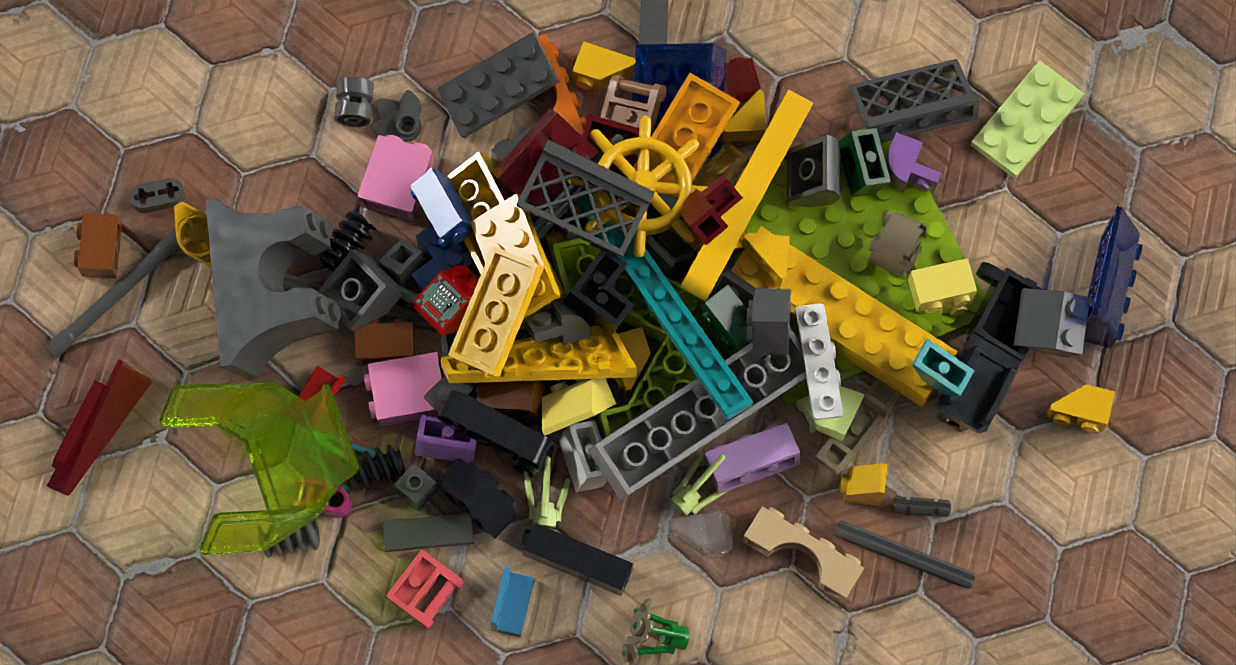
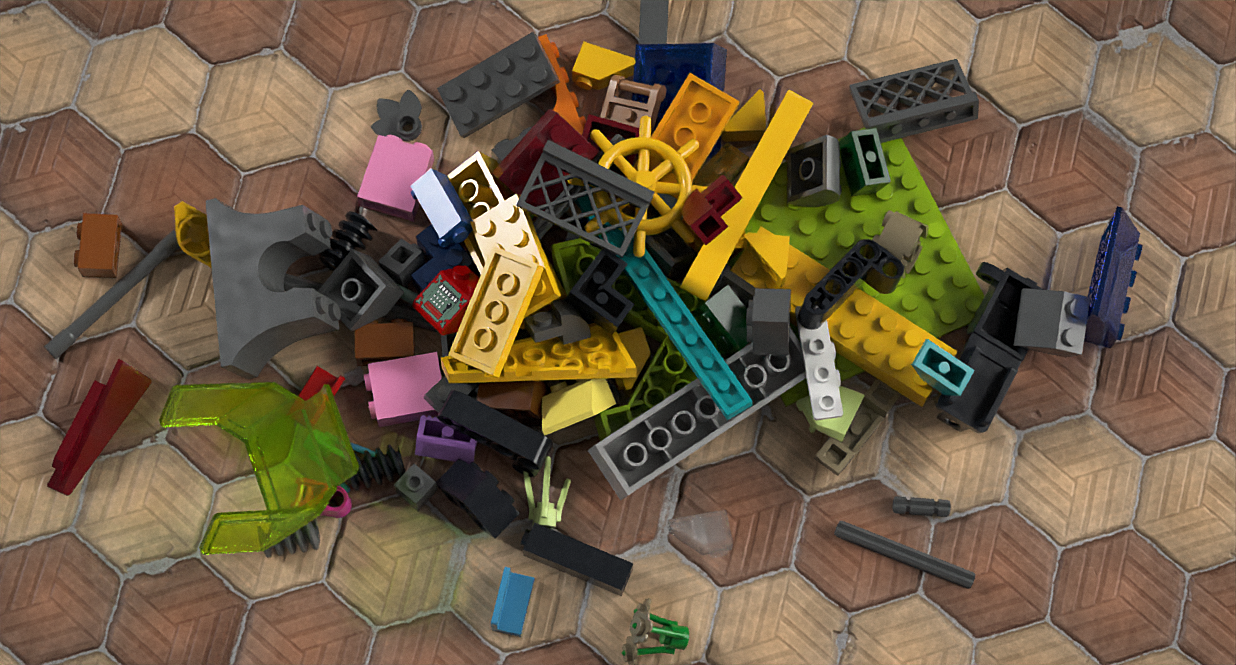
dark grey beam [129,178,185,213] -> none
dark grey wheel [334,77,374,127] -> none
dark grey tile [383,513,474,552] -> none
coral plate [385,549,464,629] -> none
plate [543,229,564,256] -> none
white brick [558,420,607,492] -> none
yellowish green plant [670,452,728,516] -> none
lavender brick [705,423,800,495] -> none
clear red brick [724,57,761,103] -> none
tan arch [742,506,864,603] -> none
yellow slope [840,463,888,506] -> none
medium lavender brick [886,132,942,192] -> none
light yellow brick [908,258,977,316] -> none
yellowish green plate [970,60,1085,179] -> none
yellow slope [1046,384,1115,433] -> none
none -> black beam [797,239,904,330]

